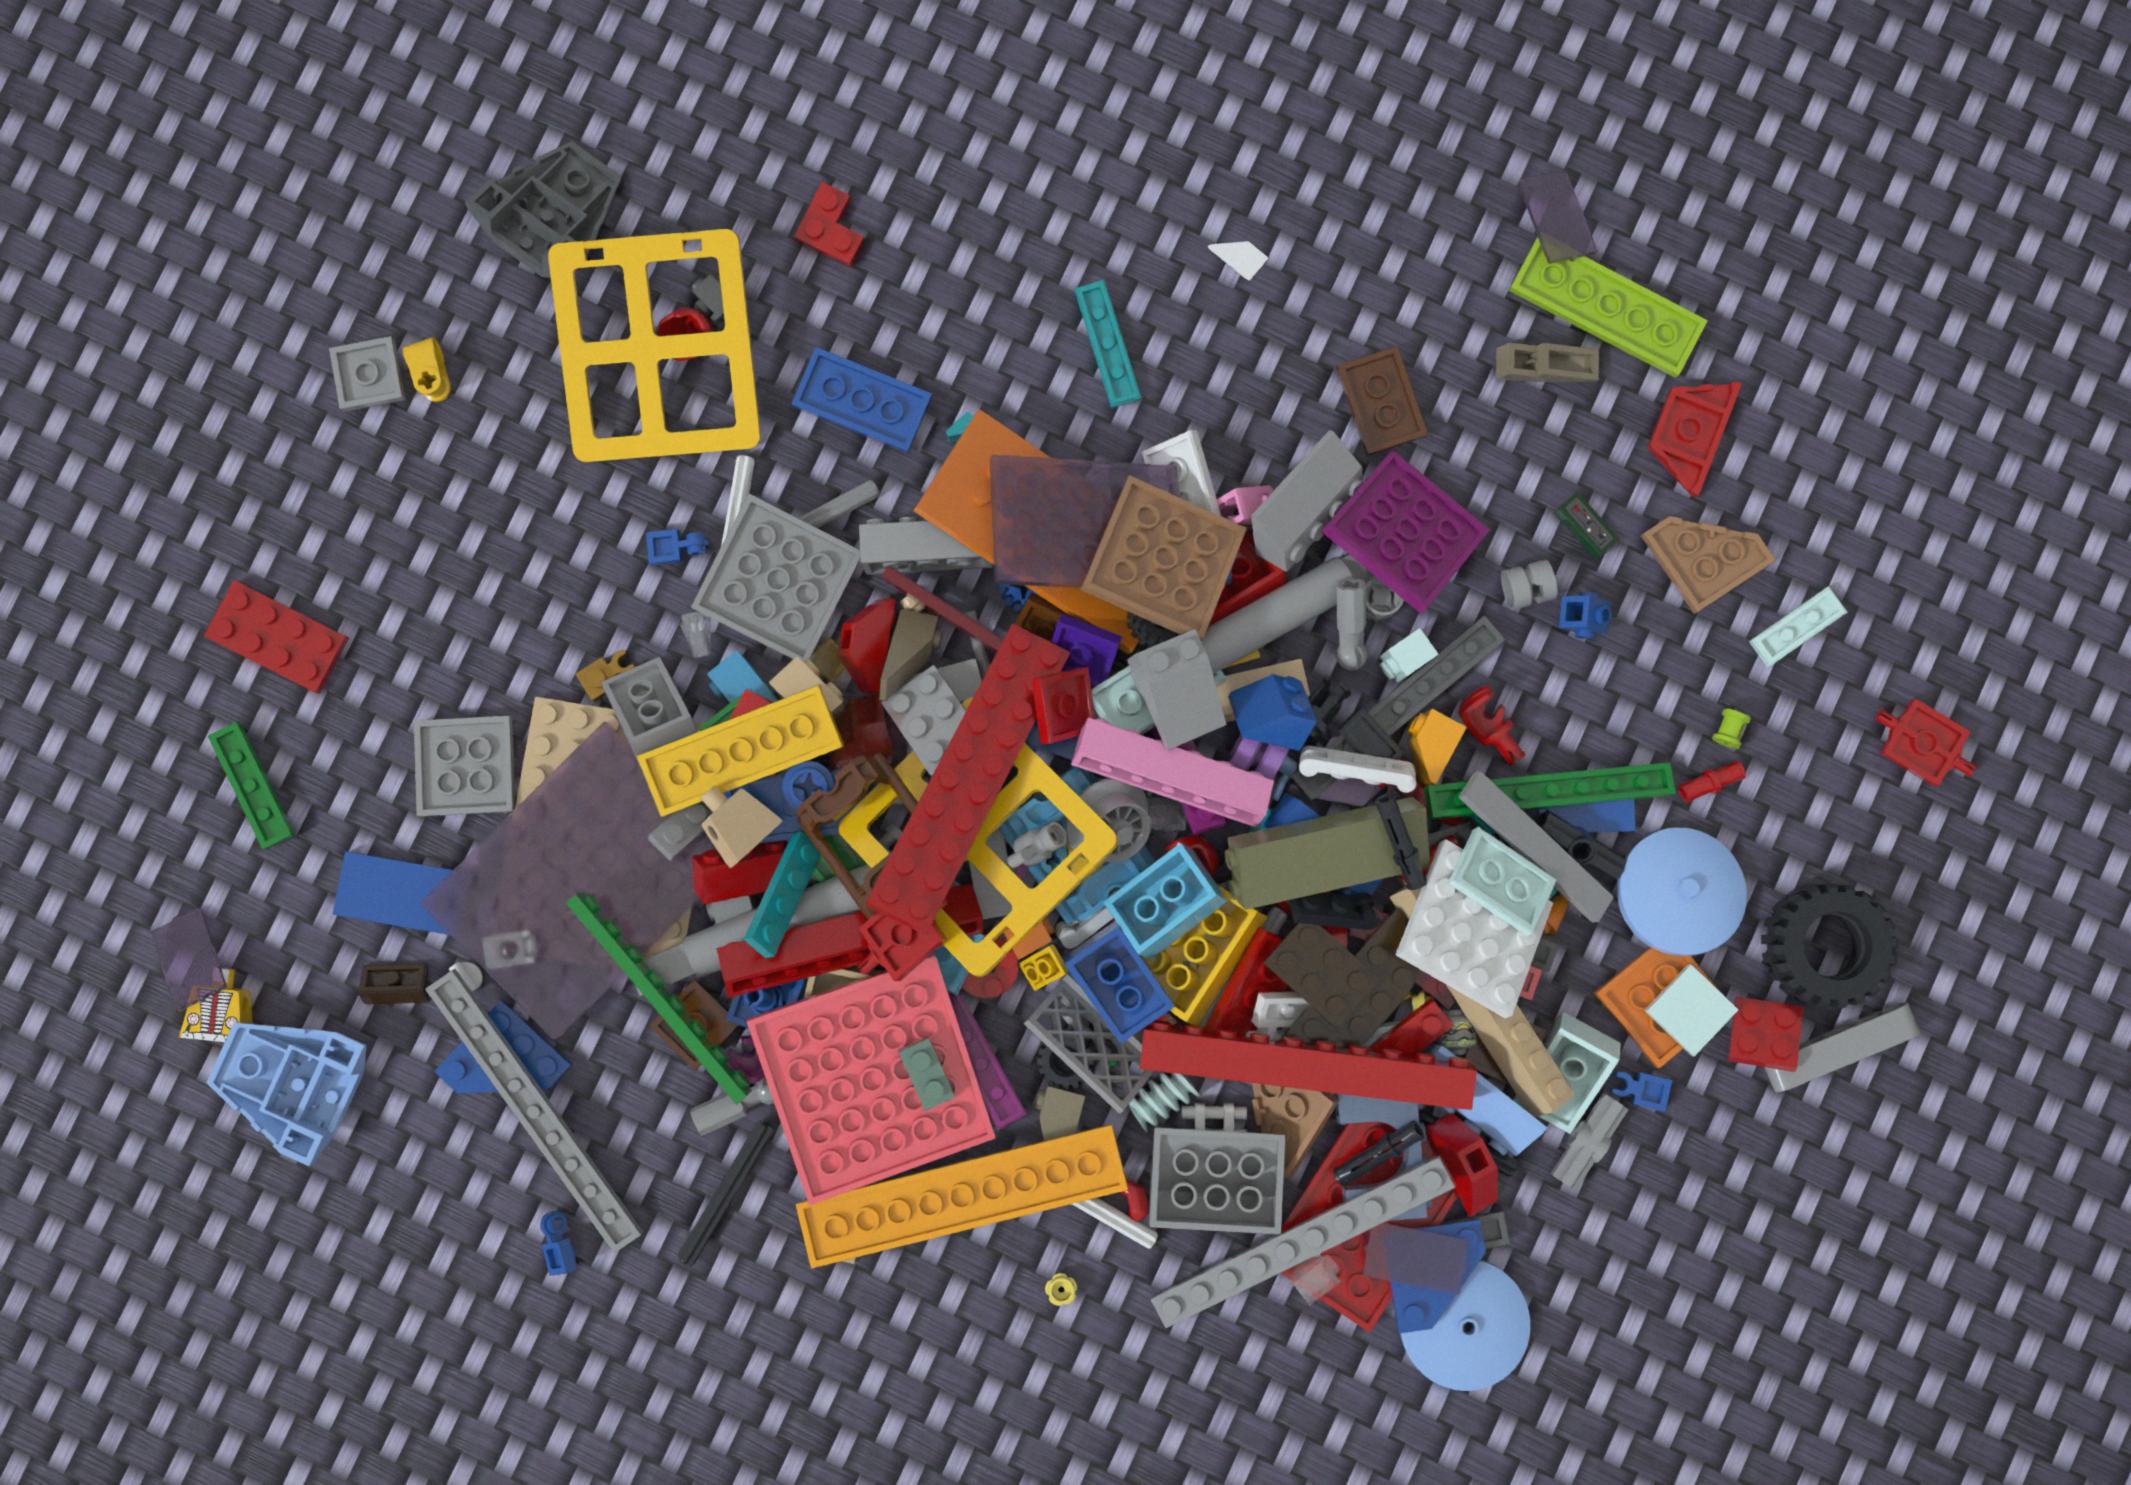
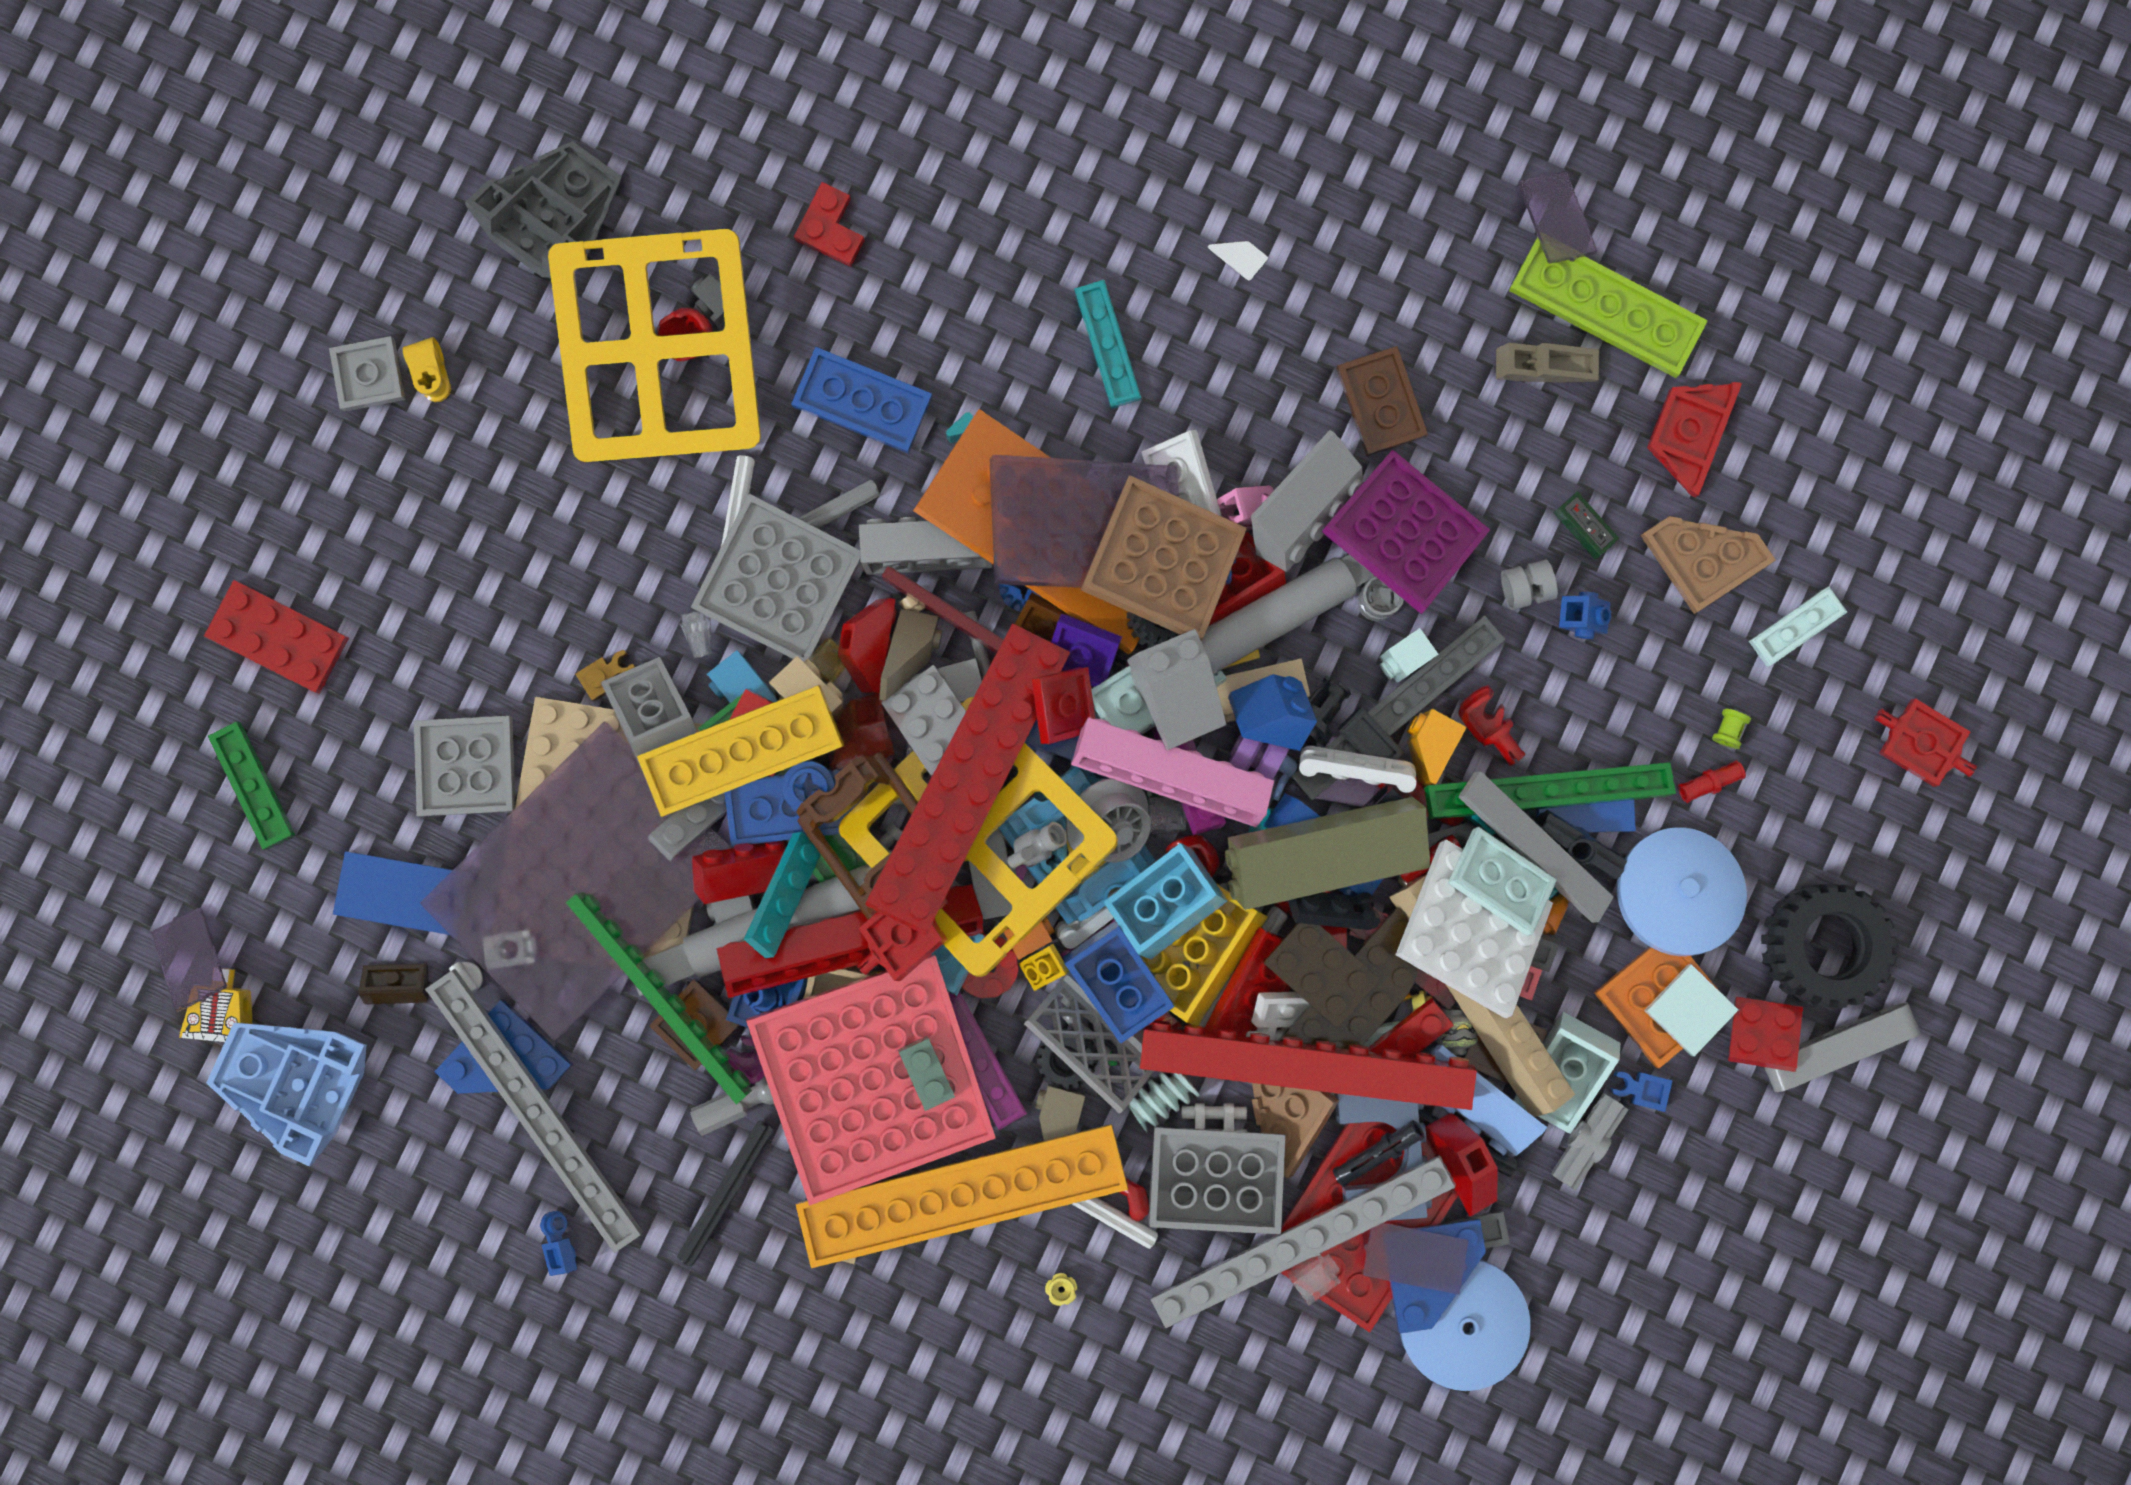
blue plate [646,529,709,566] -> none
tan torso [700,785,783,869] -> none
light grey piece [1336,578,1368,671] -> none
black pin [1374,794,1427,890] -> none

